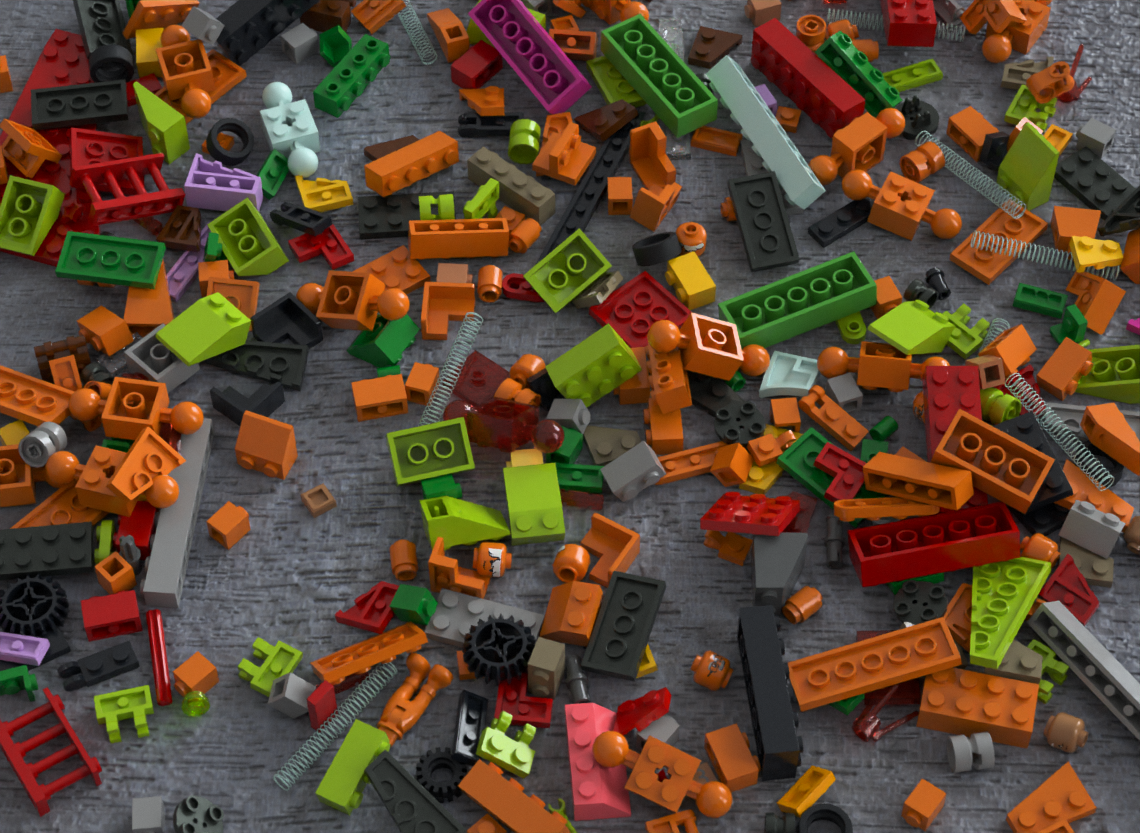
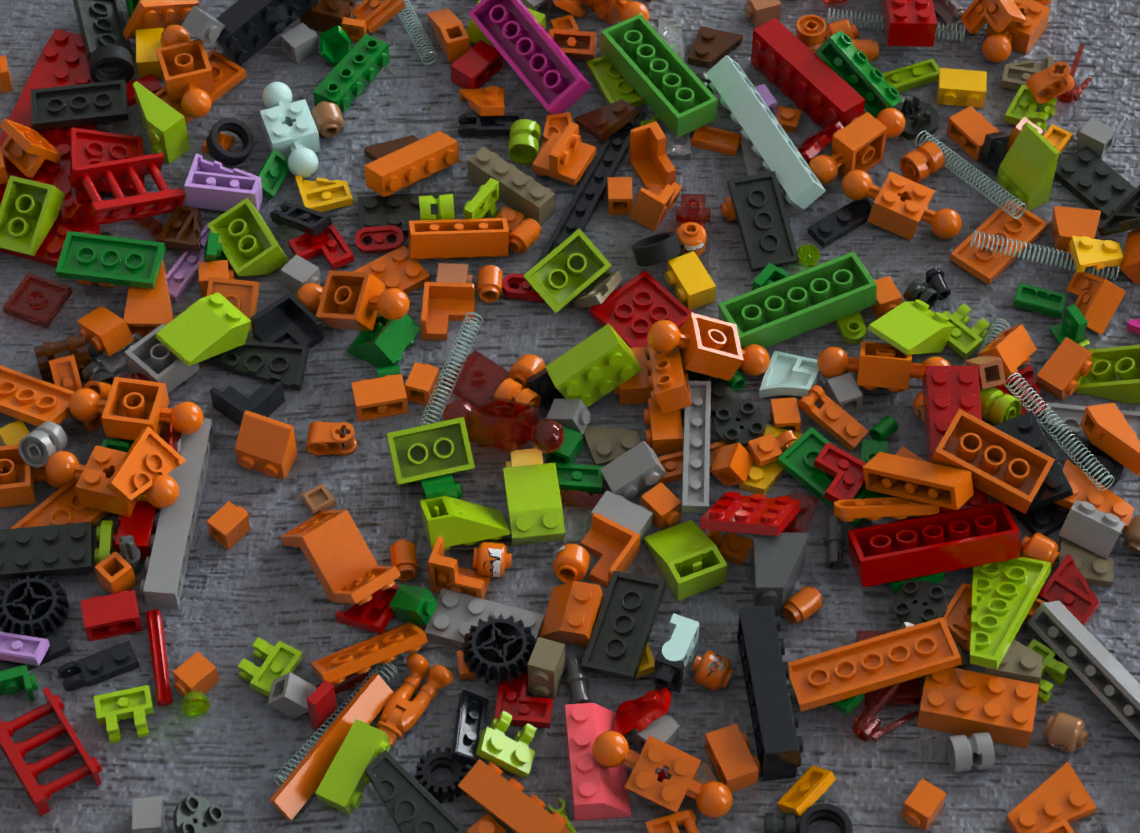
none -> clear red plate [3,273,72,328]
none -> orange tile [269,674,394,820]
none -> orange bracket [279,509,401,605]
none -> light grey brick [281,254,321,294]
none -> orange piece [306,421,358,456]
none -> medium nougat head [311,101,343,138]
none -> orange plate [341,17,367,42]
none -> red plate [355,225,404,253]
none -> light grey brick [591,490,653,544]
none -> orange brick [641,482,682,531]
none -> lime slope [643,520,727,601]
none -> light aqua hips [654,613,699,695]
none -> clear red brick [676,194,710,229]
none -> light grey plate [682,381,711,512]
none -> green bracket [752,263,790,290]
none -> red wing [797,122,844,164]
none -> clear neon green plate [798,244,821,268]
none -> yellow brick [936,68,987,108]

